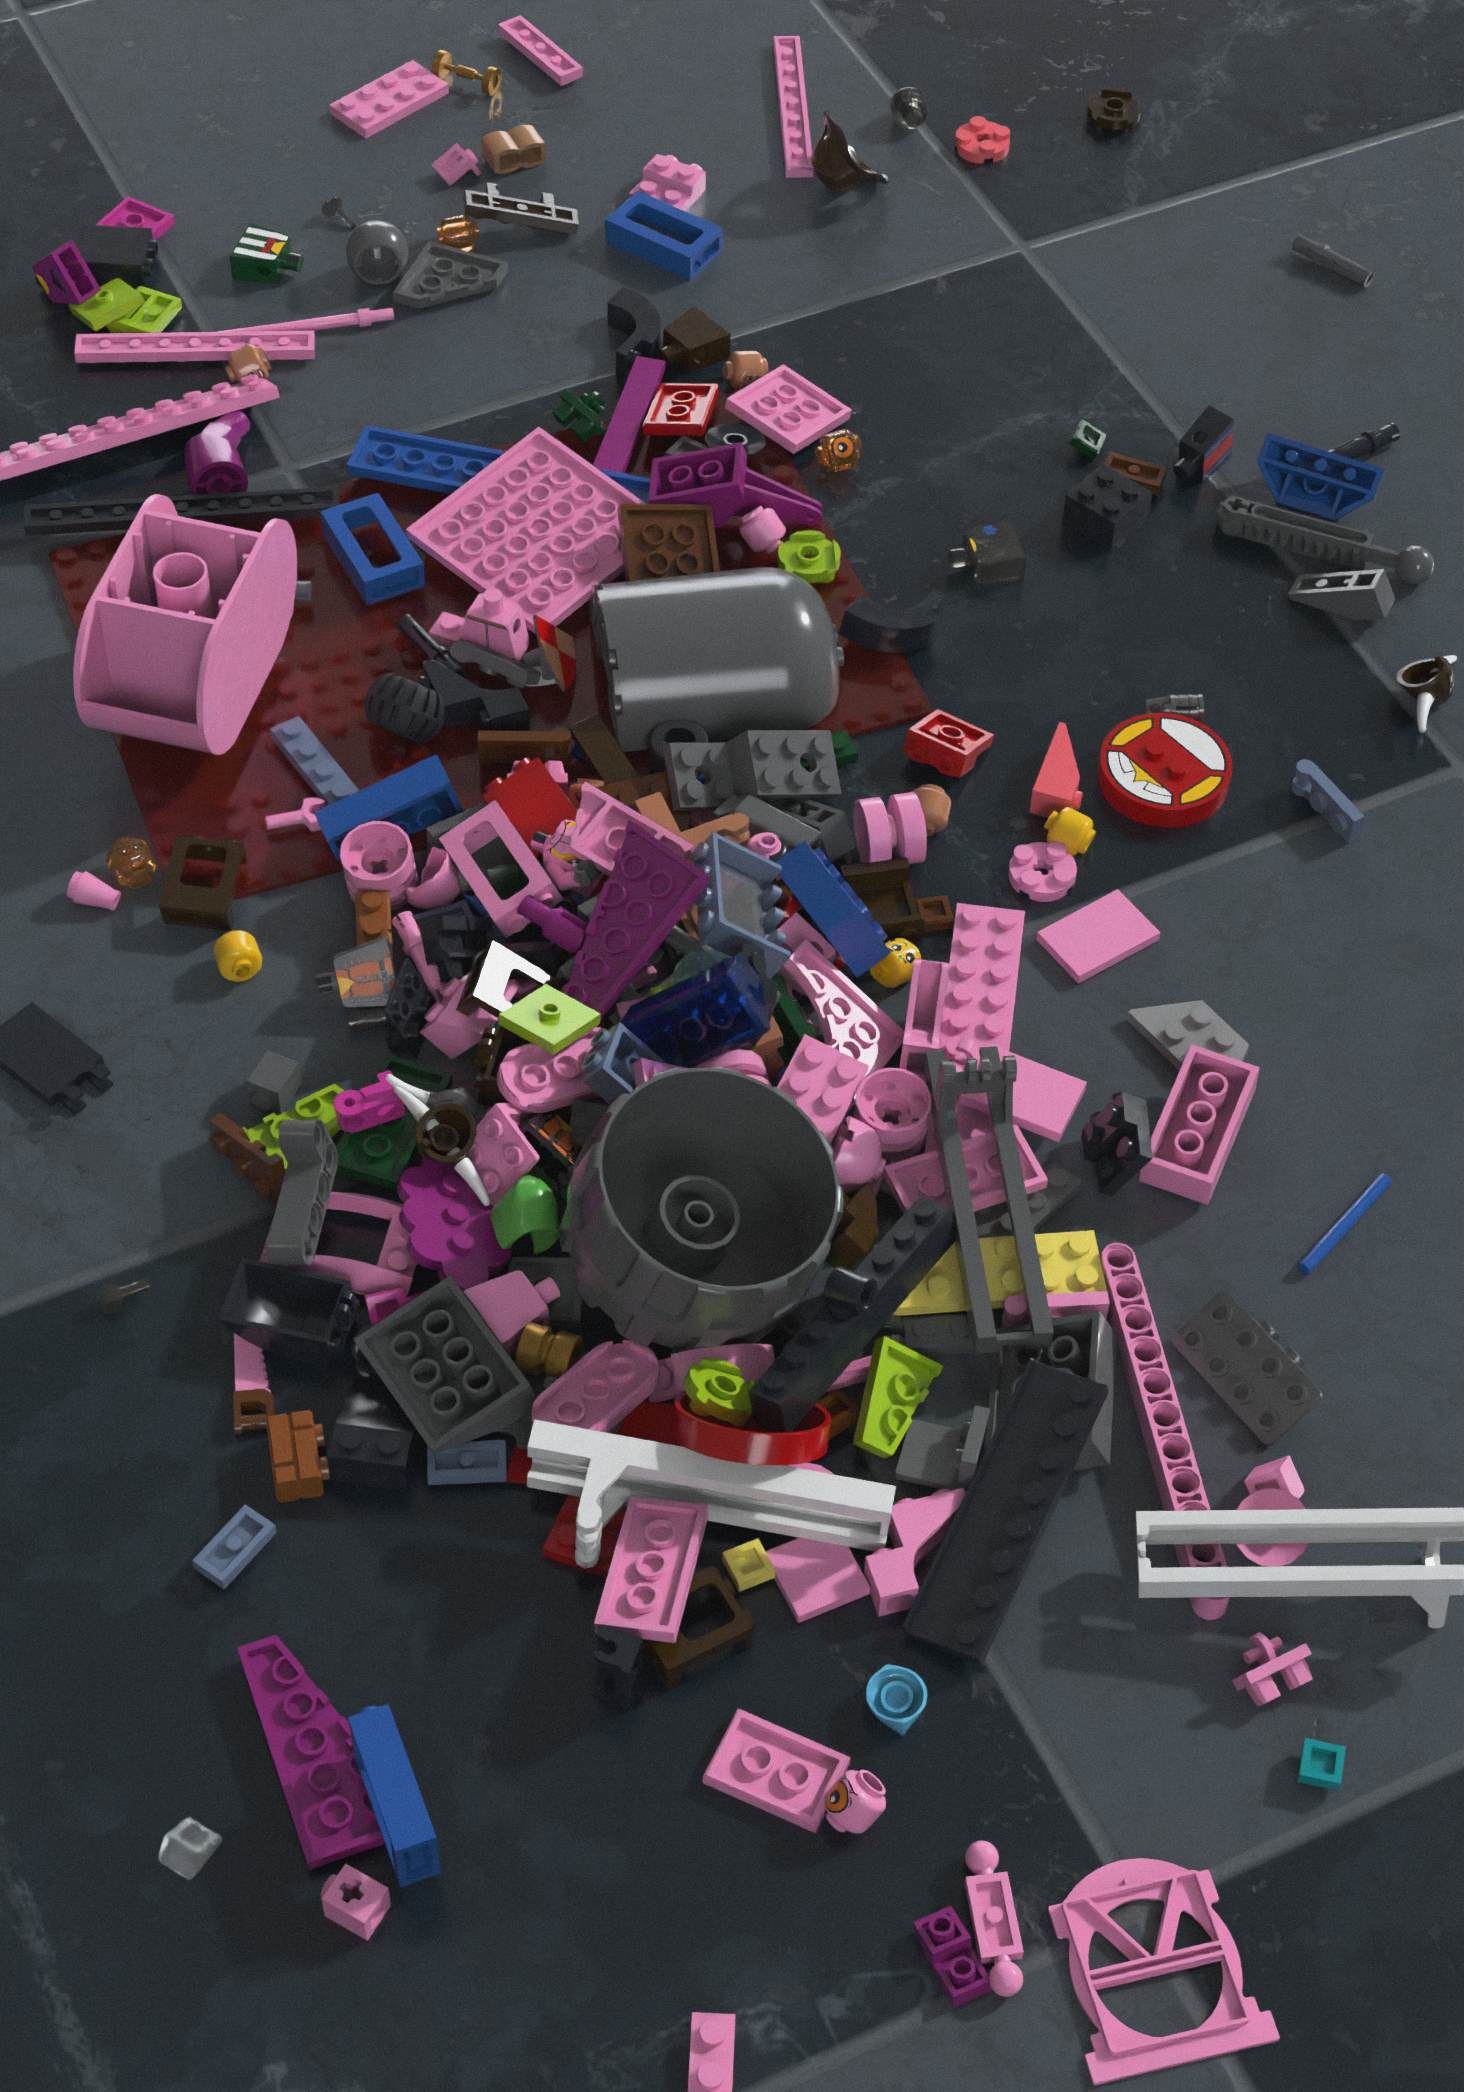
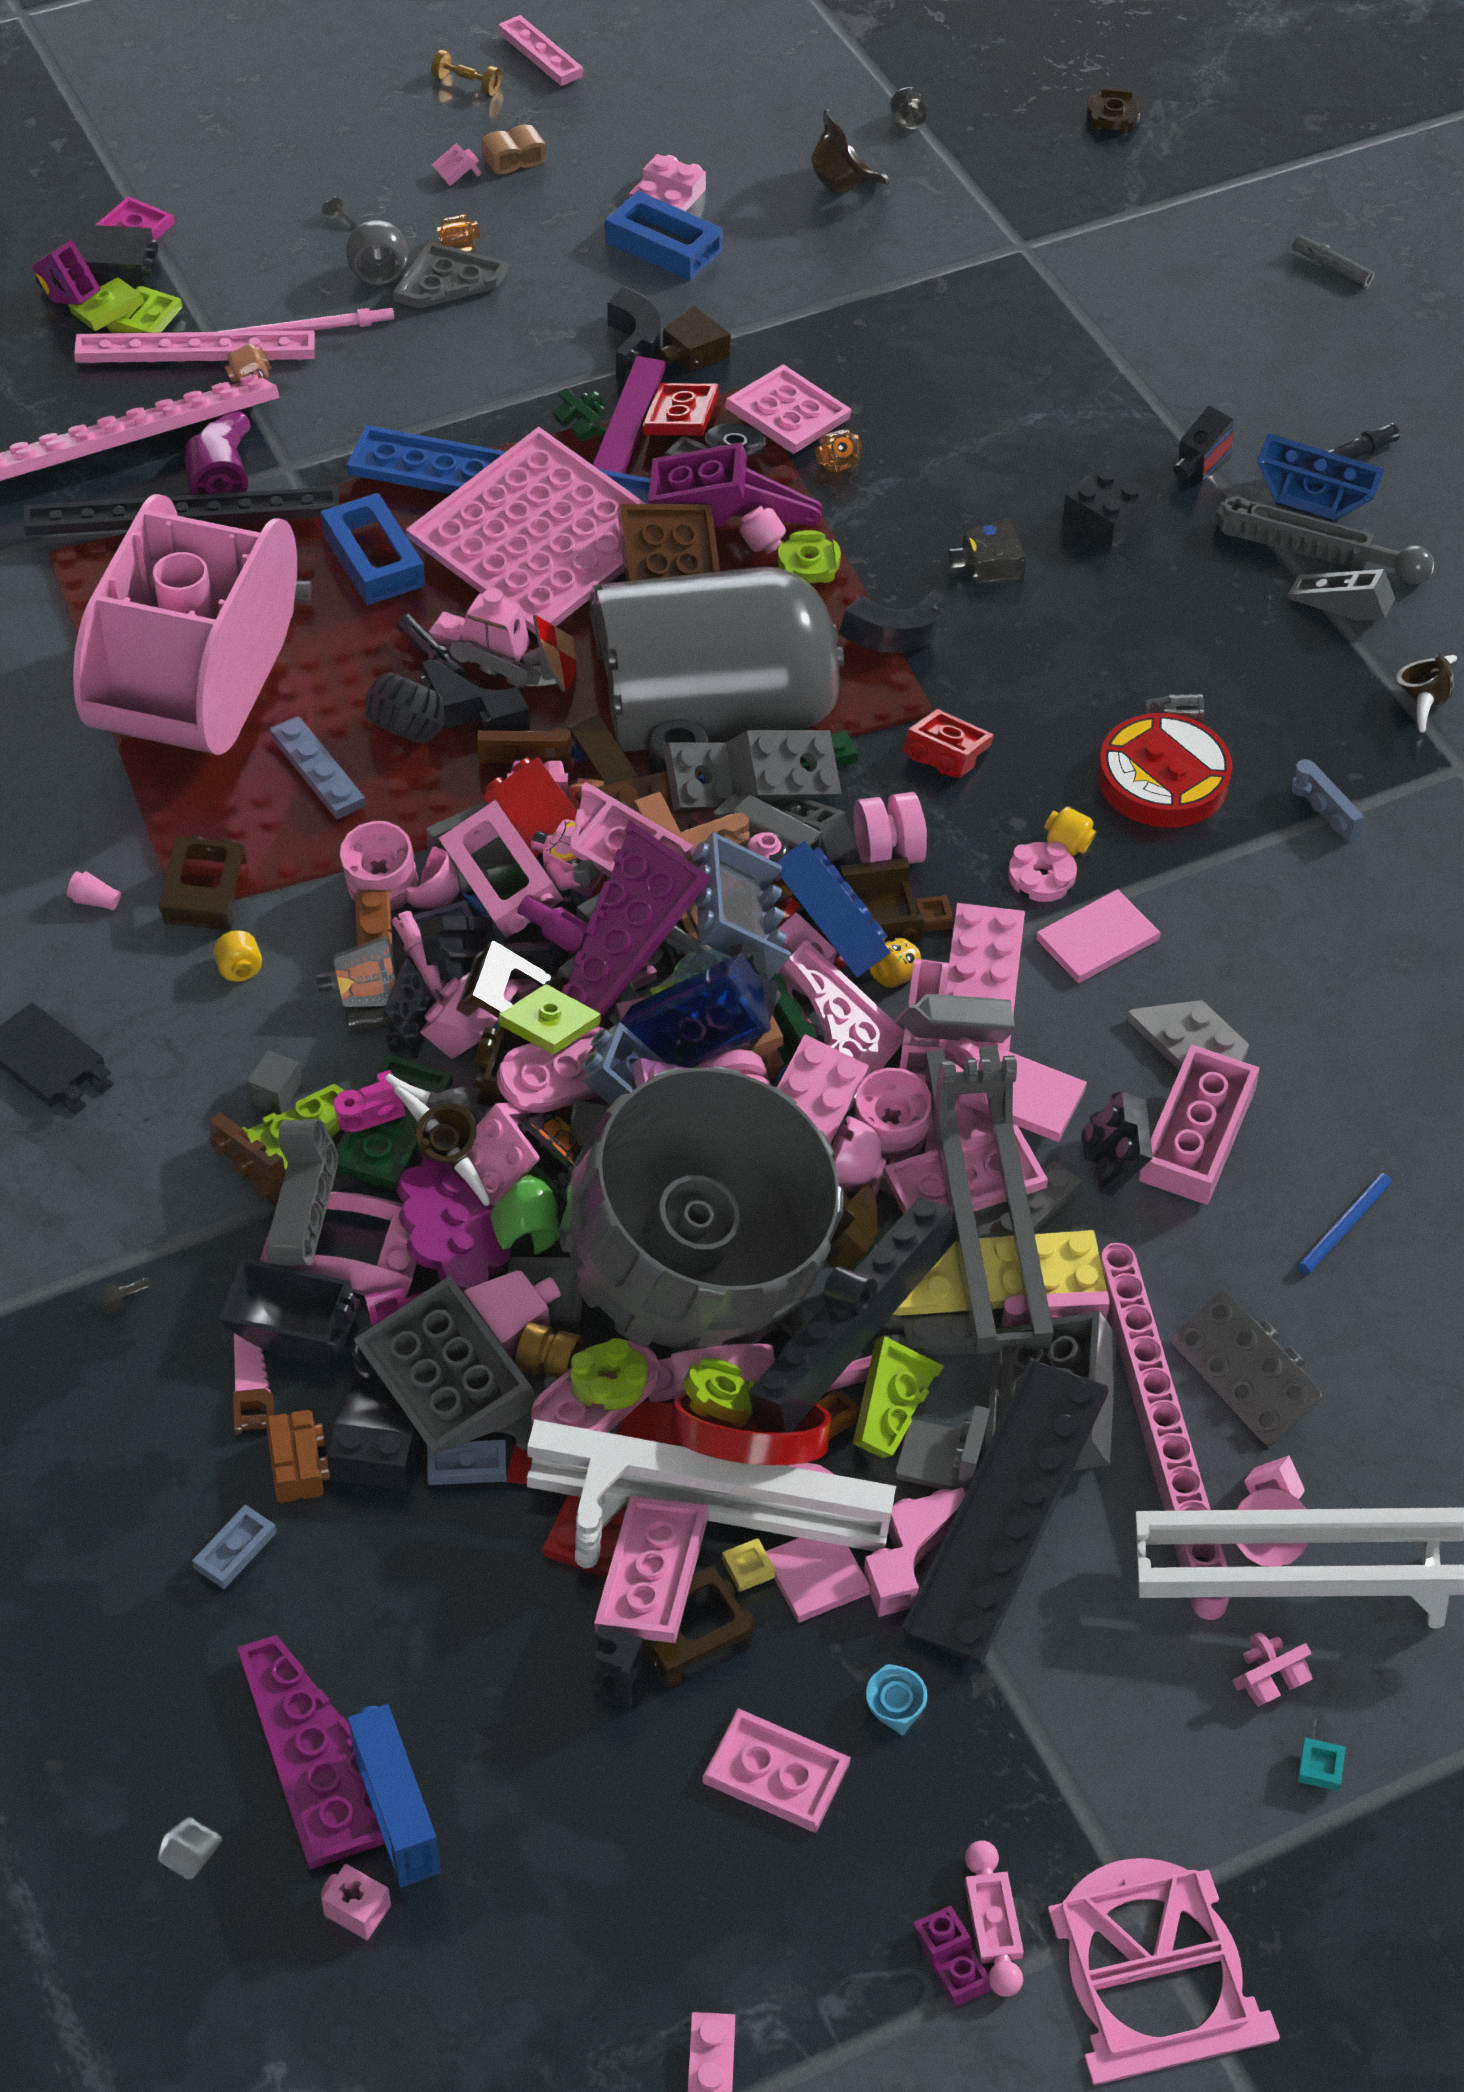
clear orange head [105,836,156,889] -> none
dark green torso [230,223,304,284] -> none
bright pink bar [265,797,326,832] -> none
blue wedge [314,754,464,860] -> none
bright pink plate [329,60,449,138] -> none
dark brown hinge [463,182,579,234] -> none
nougat head [723,351,768,390] -> none
bright pink tile [773,36,814,178] -> none
bright pink head [824,1769,886,1834] -> none
nougat head [912,784,951,836] -> none
coral plate [955,116,1010,163] -> none
coral slope [1029,722,1083,818] -> none
tile [1068,419,1107,460] -> none
reddish brown plate [1104,452,1168,496] -> none
none -> lime plate [570,1338,648,1410]
none -> dark grey piece [895,994,1015,1043]

